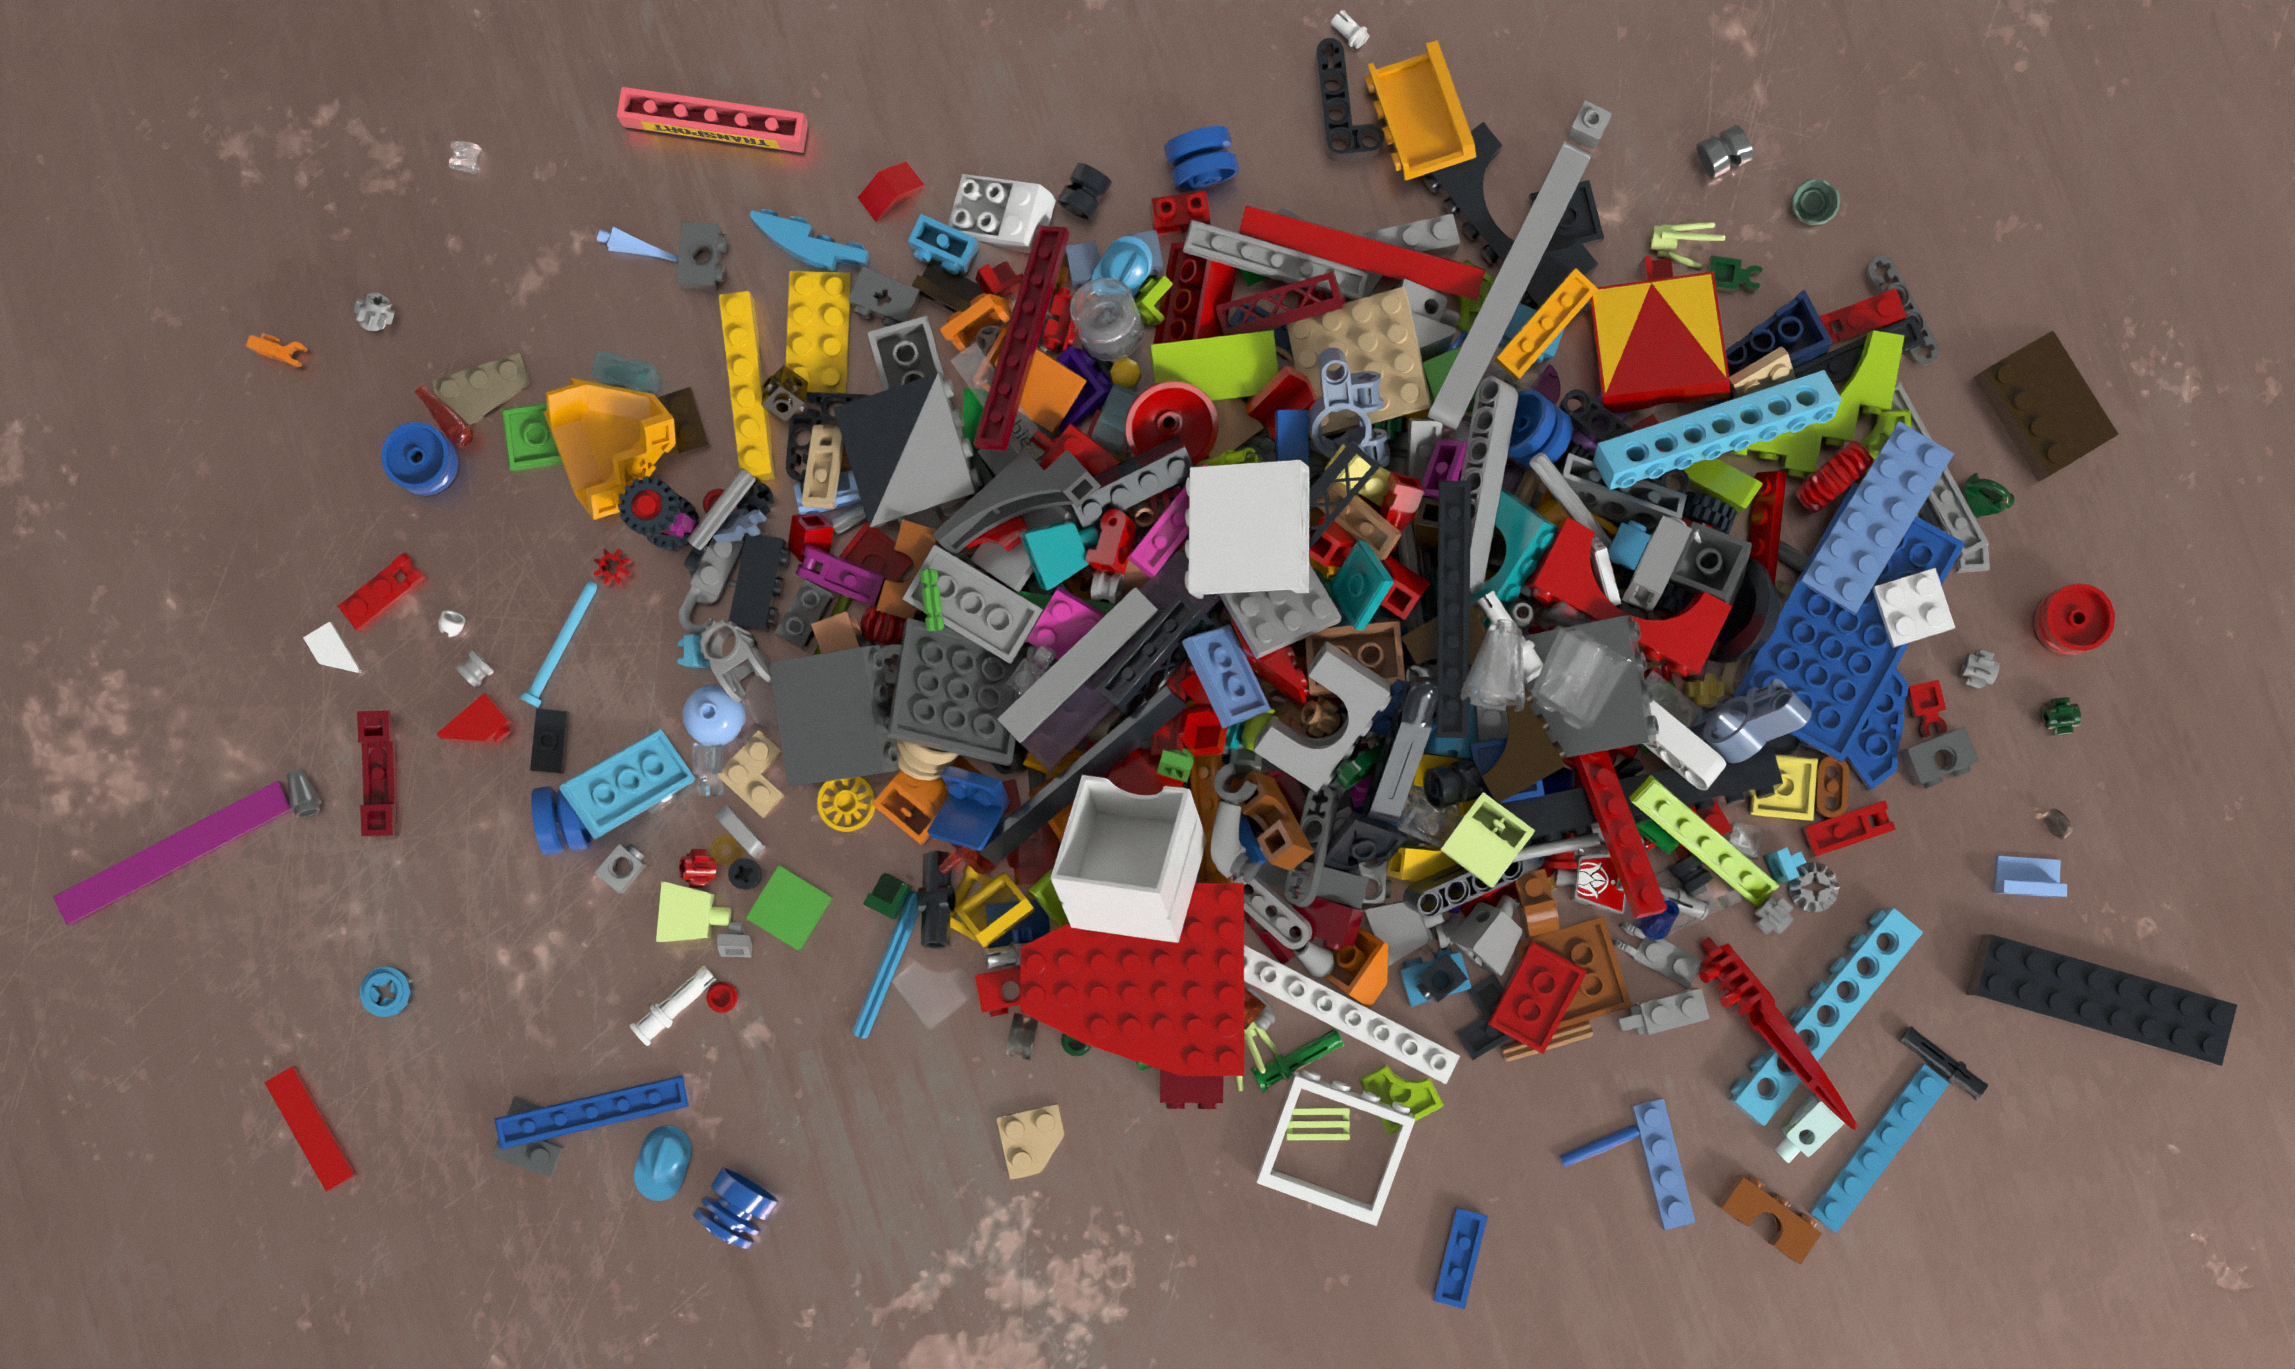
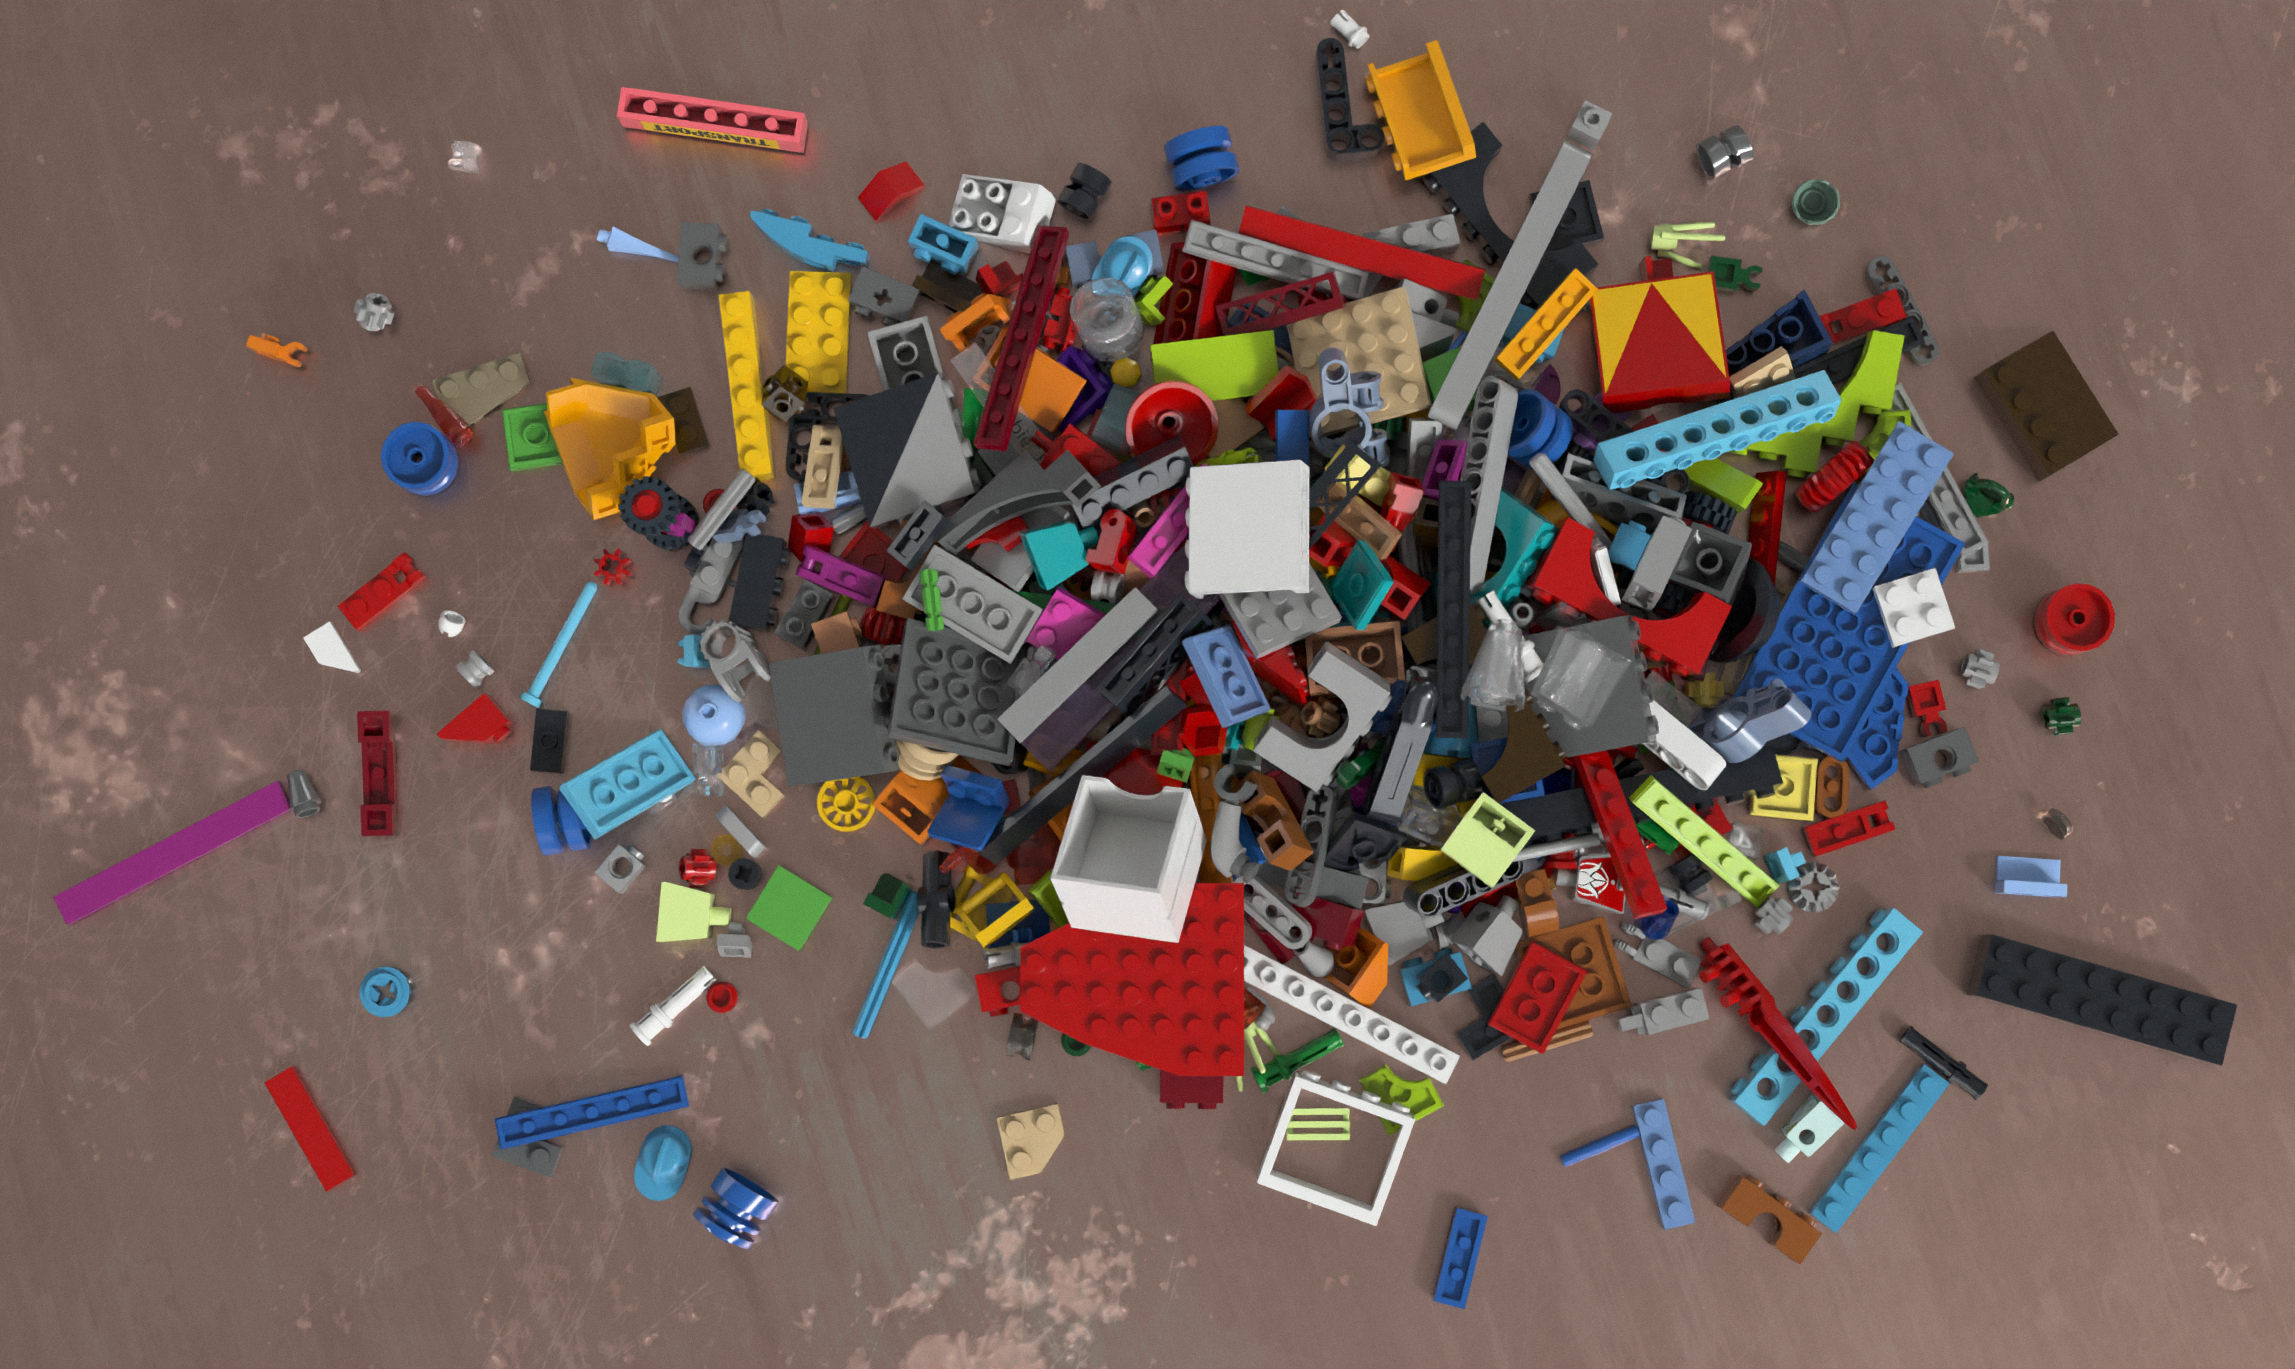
none -> black plate [887,500,950,571]

